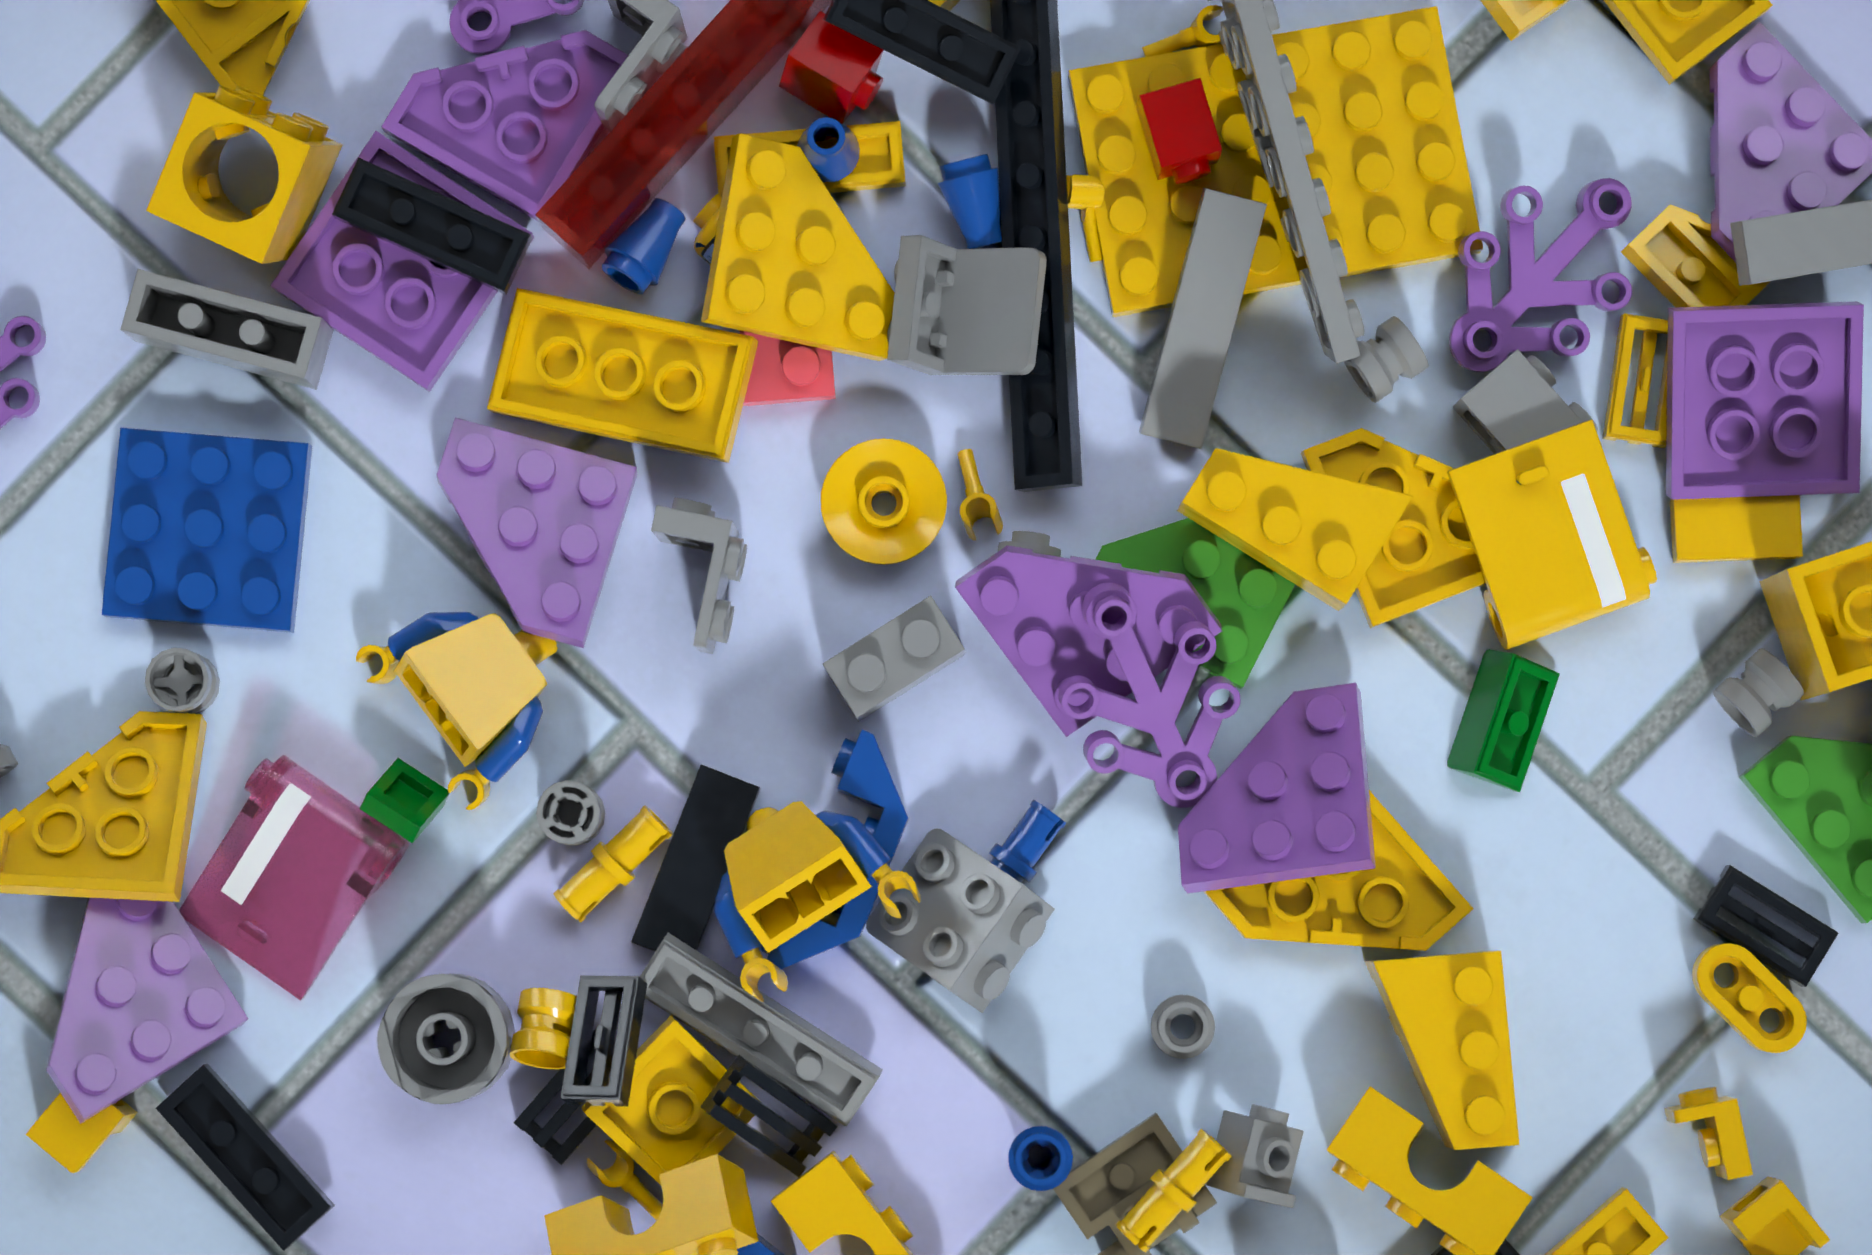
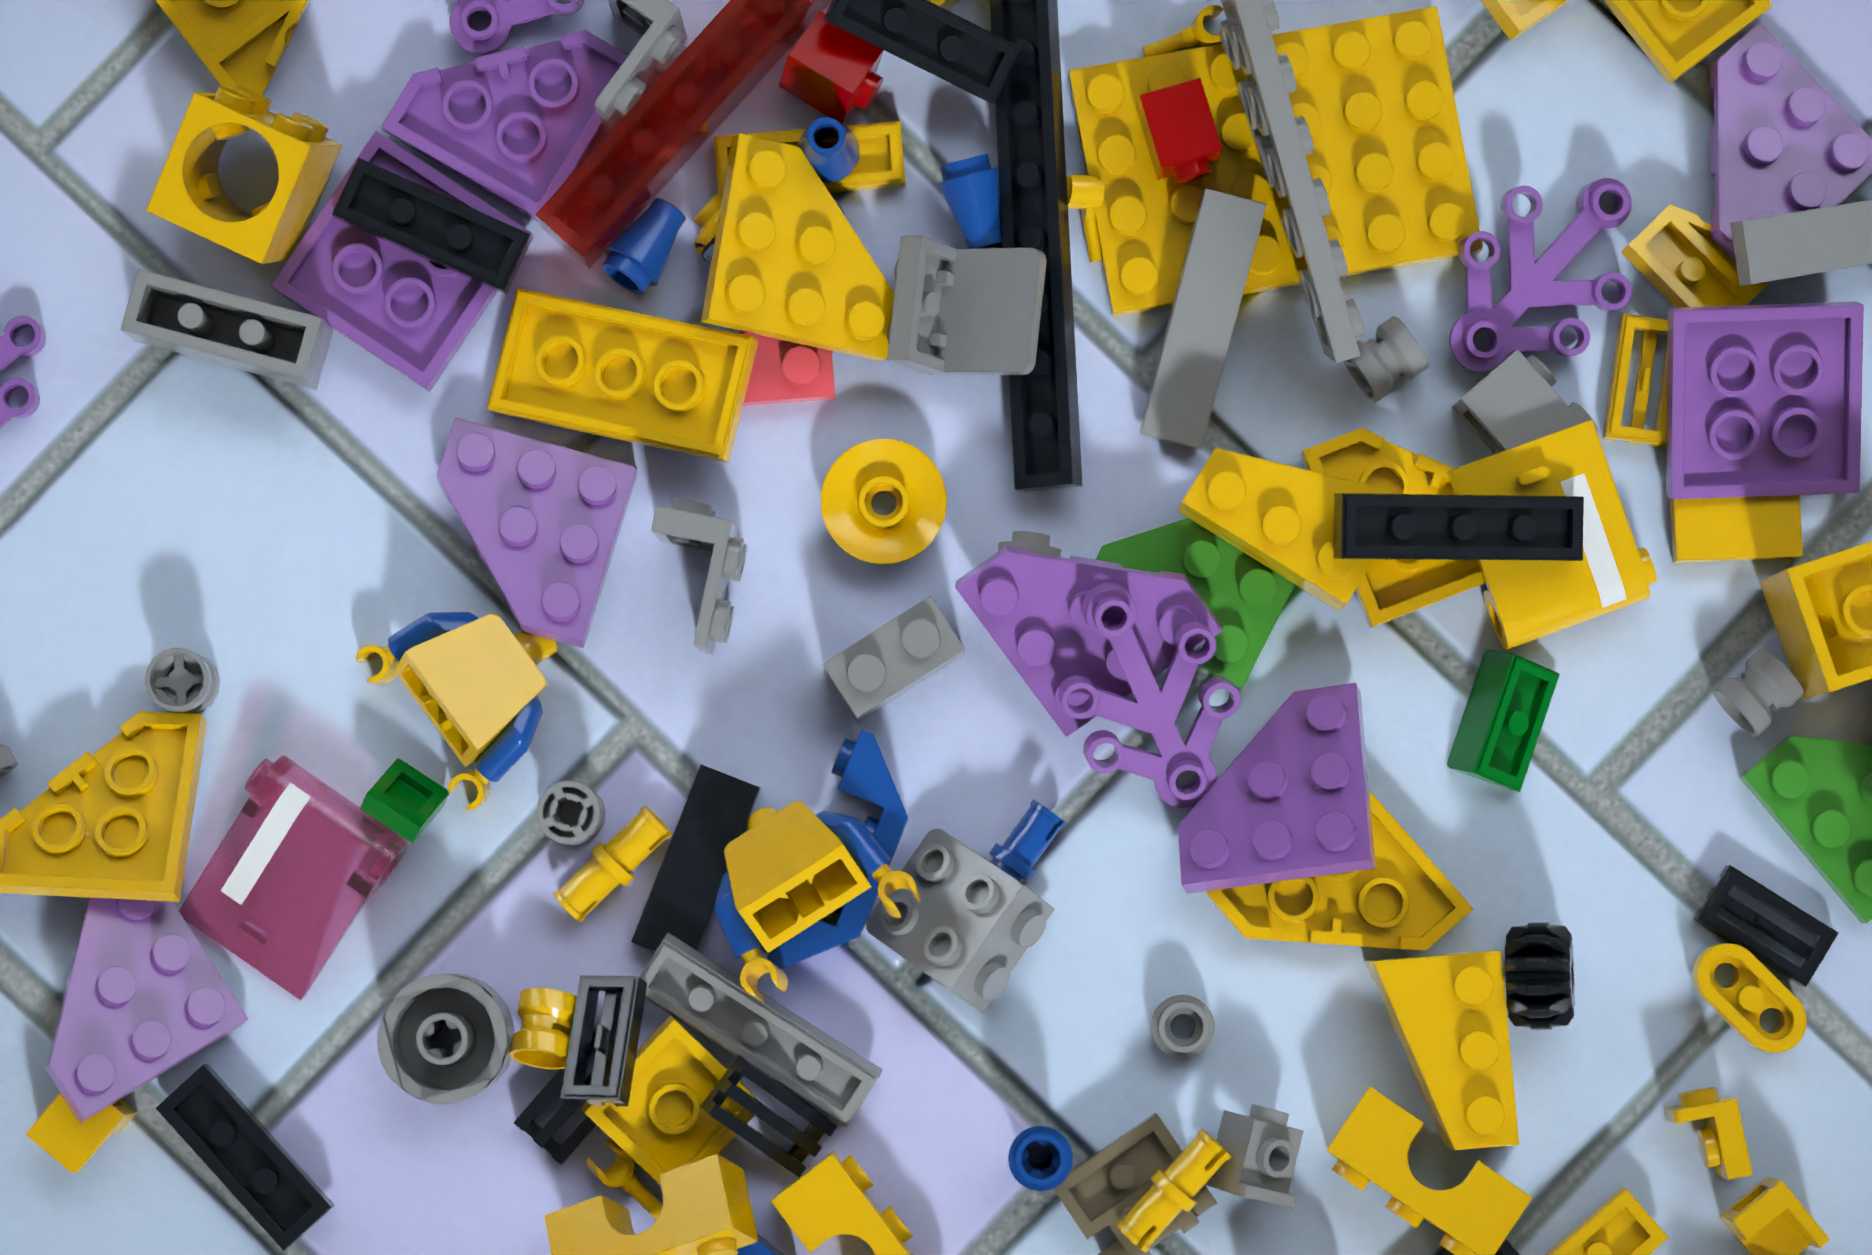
blue plate [102,428,312,633] -> none
yellow hand [957,449,1003,541] -> none
none -> black tile [1333,493,1584,561]
none -> black gear [1504,922,1575,1030]

